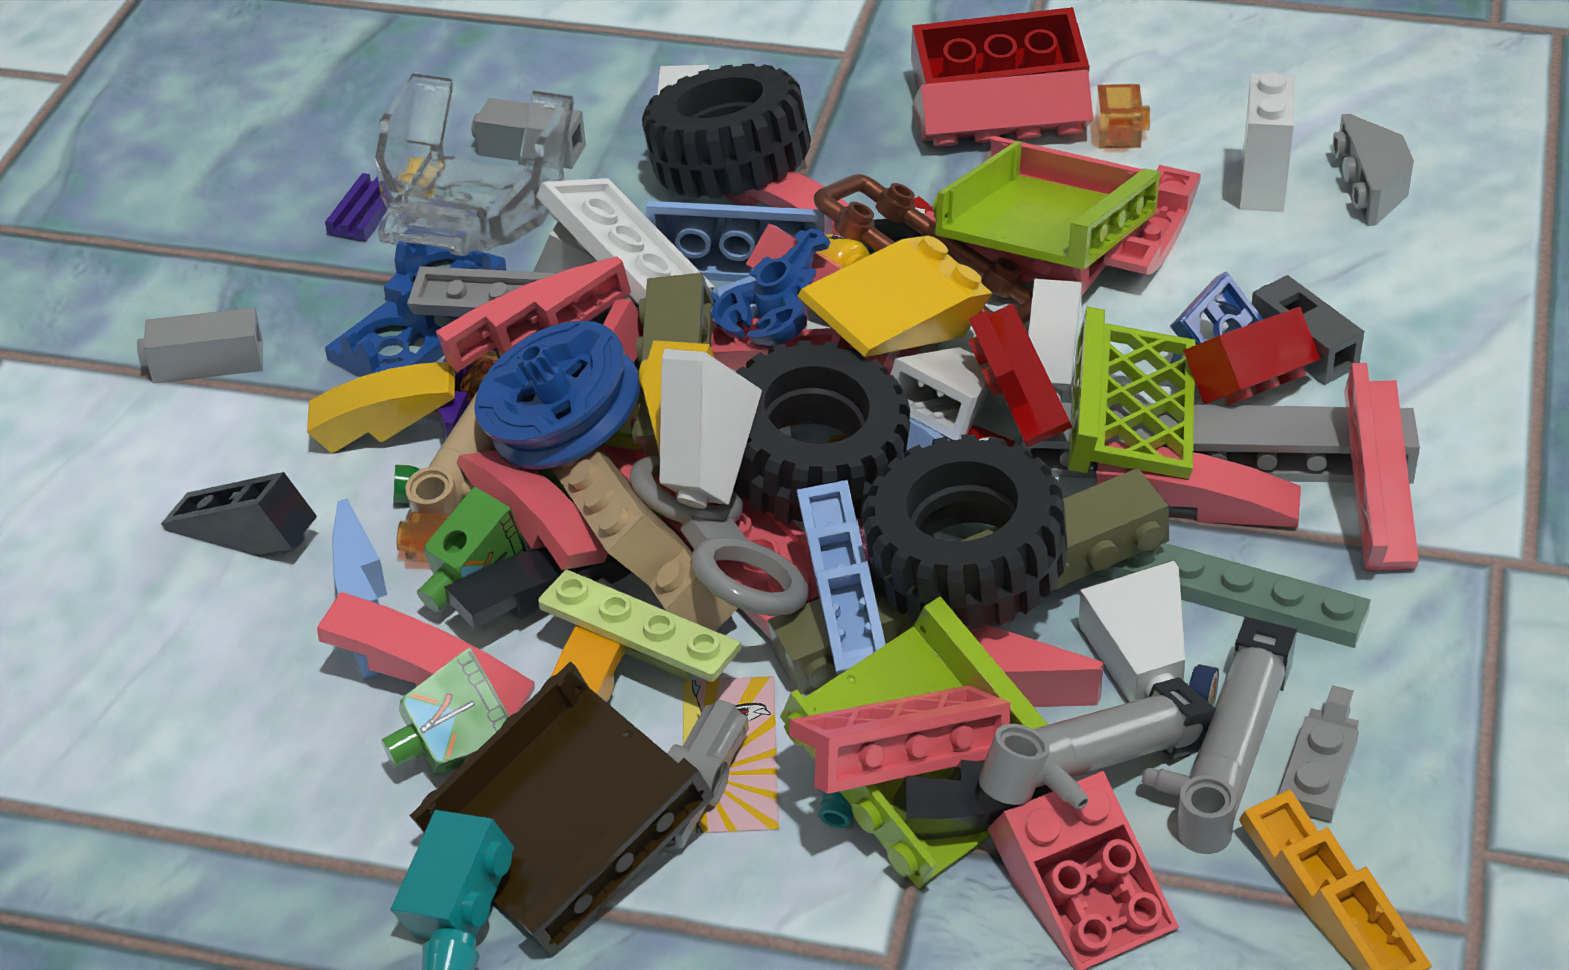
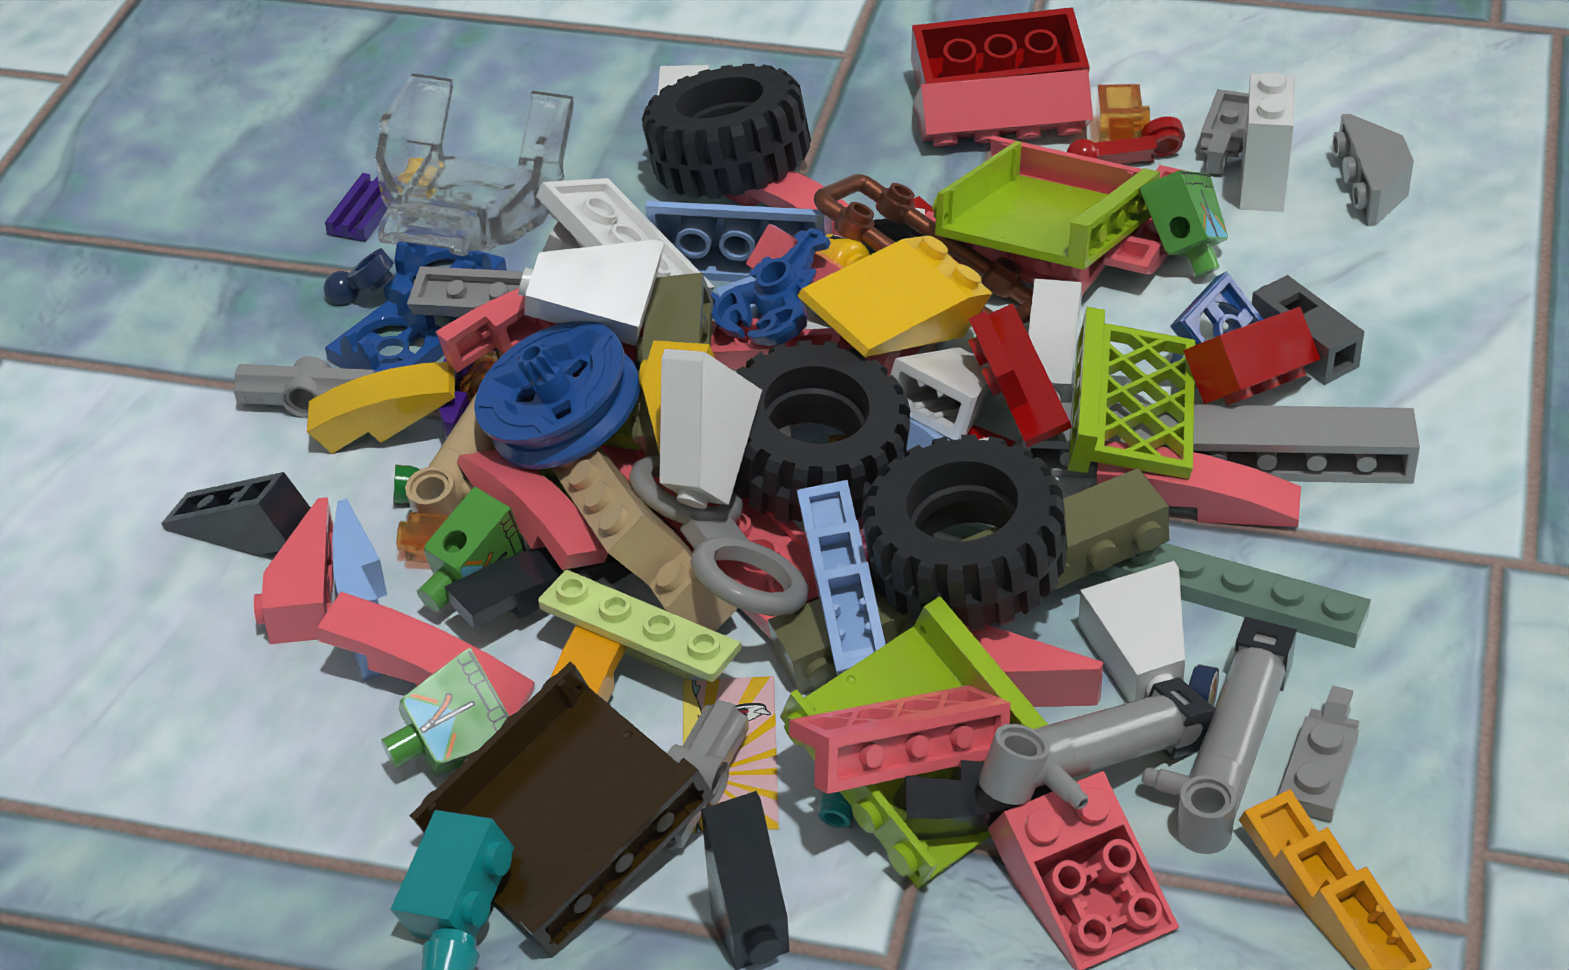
light grey brick [137,307,263,383] -> none
light grey brick [471,98,586,169] -> none
coral fence [1344,363,1419,571] -> none
none -> light grey piece [234,356,379,418]
none -> coral slope [254,497,334,644]
none -> dark blue plate [323,248,394,306]
none -> white slope [518,239,664,346]
none -> black slope [701,791,790,970]
none -> red piece [1067,116,1185,164]
none -> bright green torso [1140,170,1228,277]
none -> light grey hinge [1200,89,1249,175]

